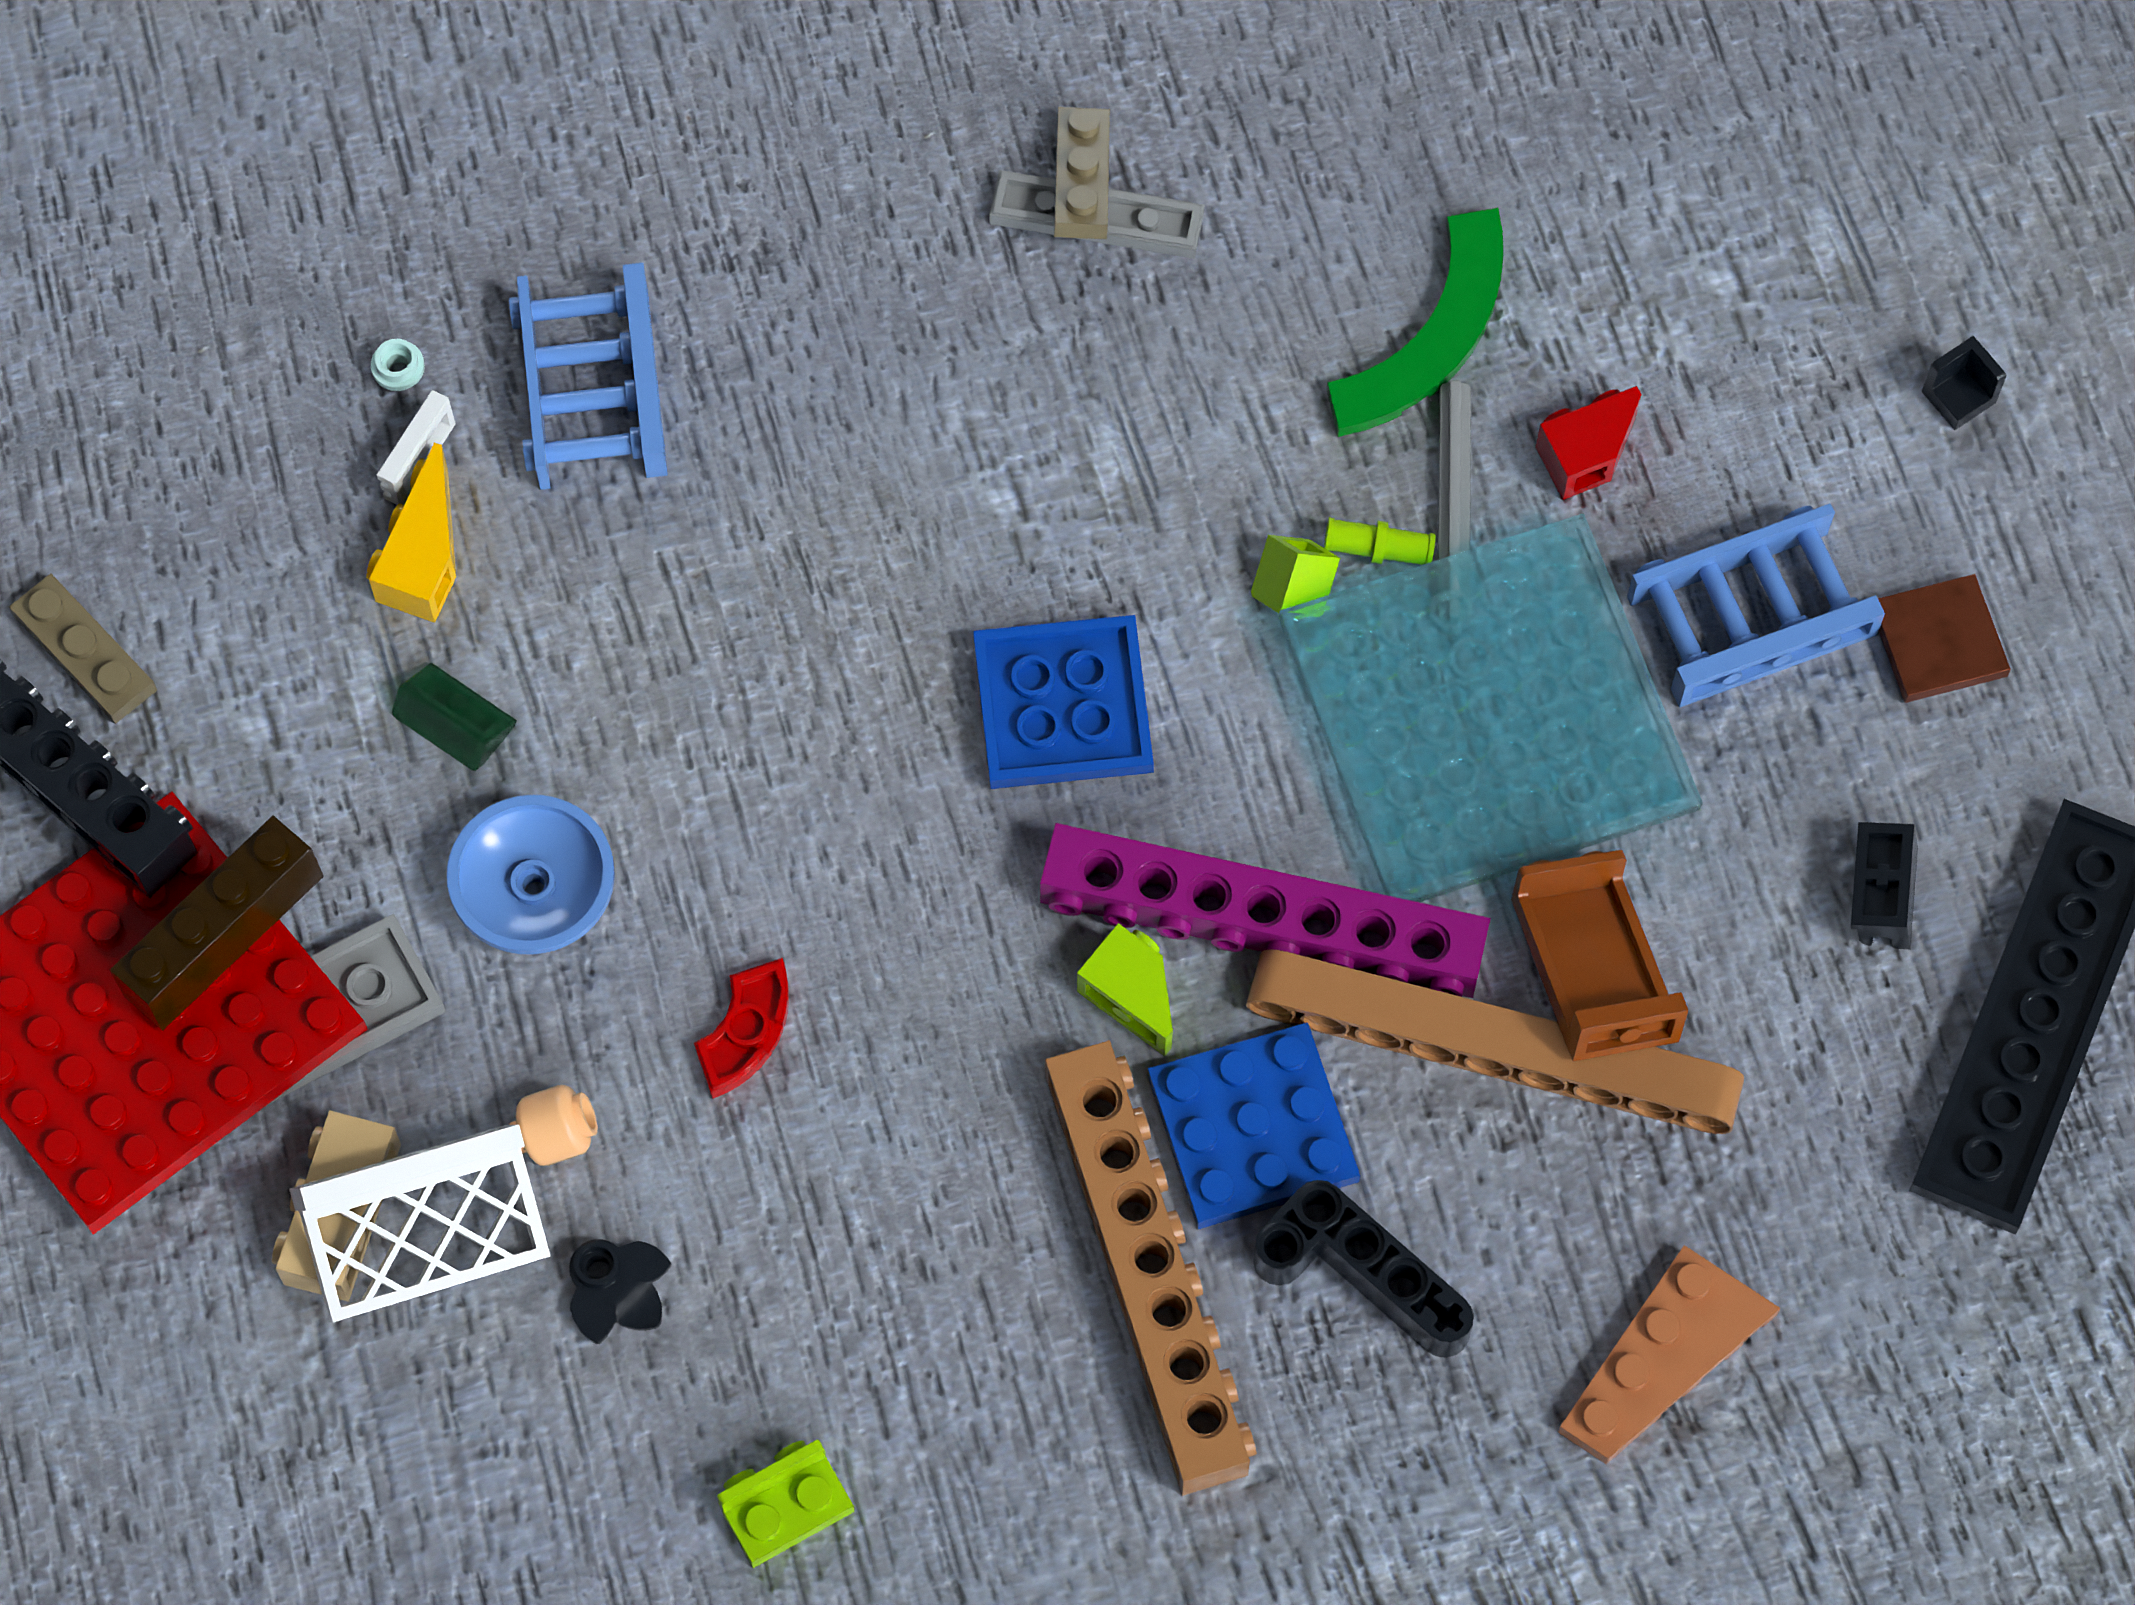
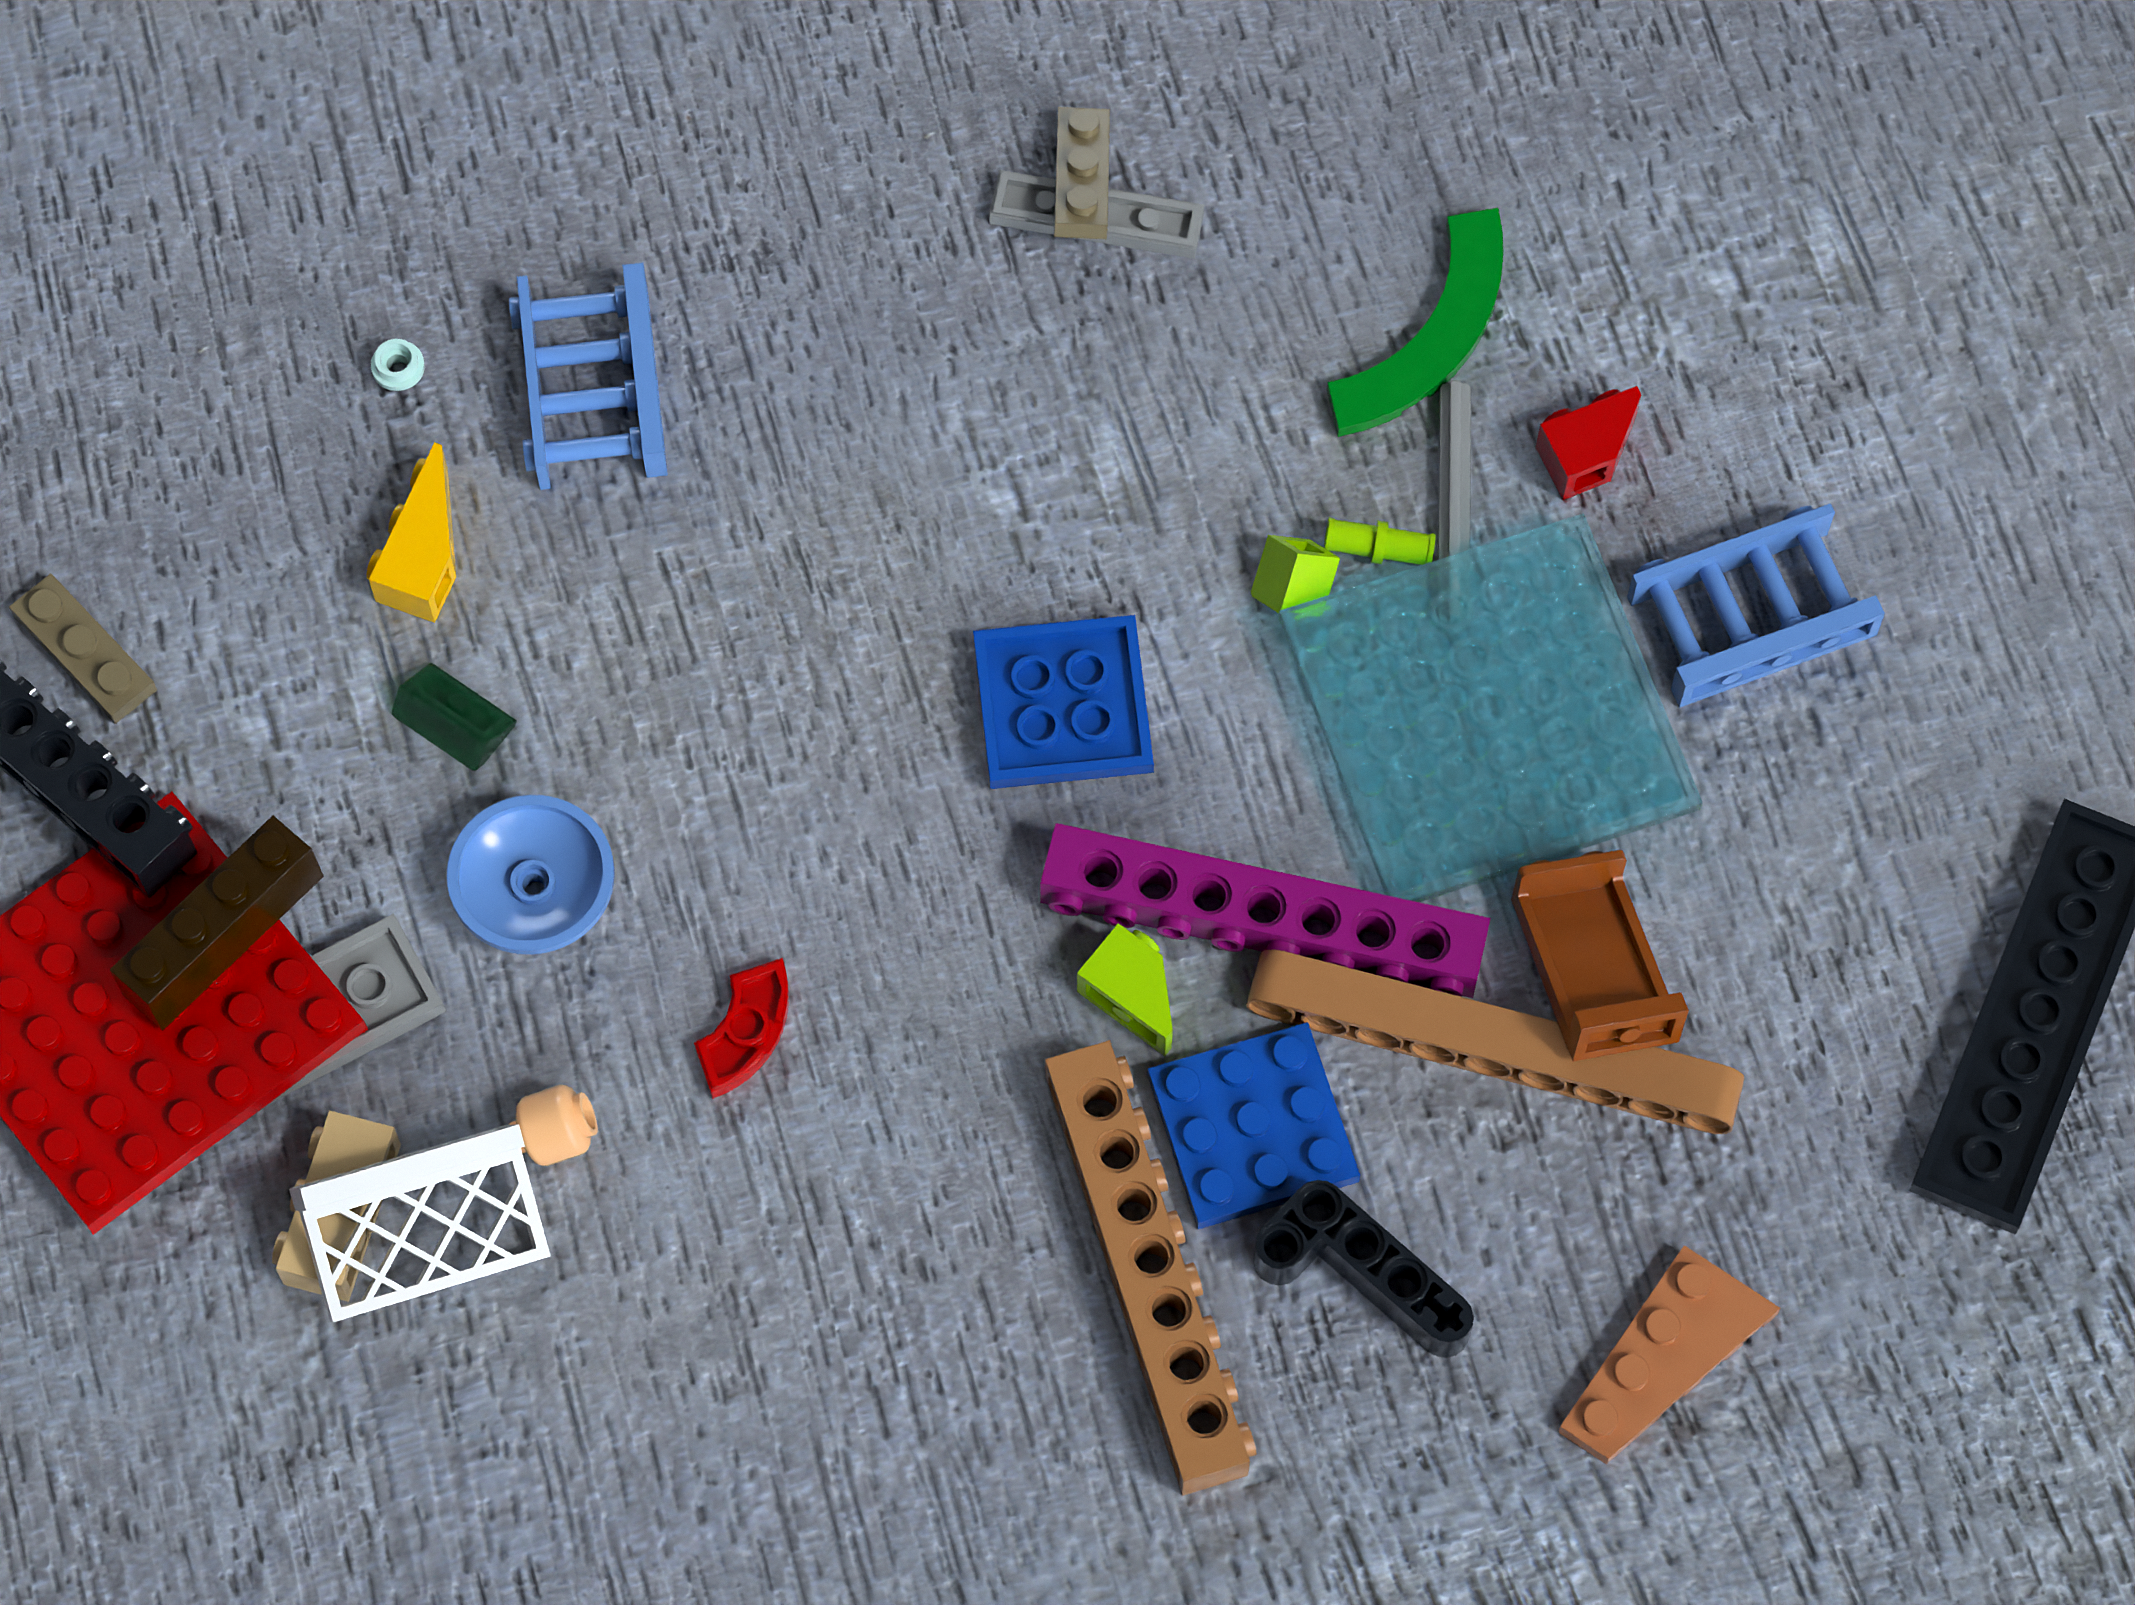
white tile [377,390,456,505] -> none
black plate [569,1239,672,1344] -> none
lime bracket [717,1439,855,1568] -> none
black hinge [1851,822,1918,950] -> none
copper tile [1878,574,2011,703] -> none
black panel [1921,335,2006,430] -> none

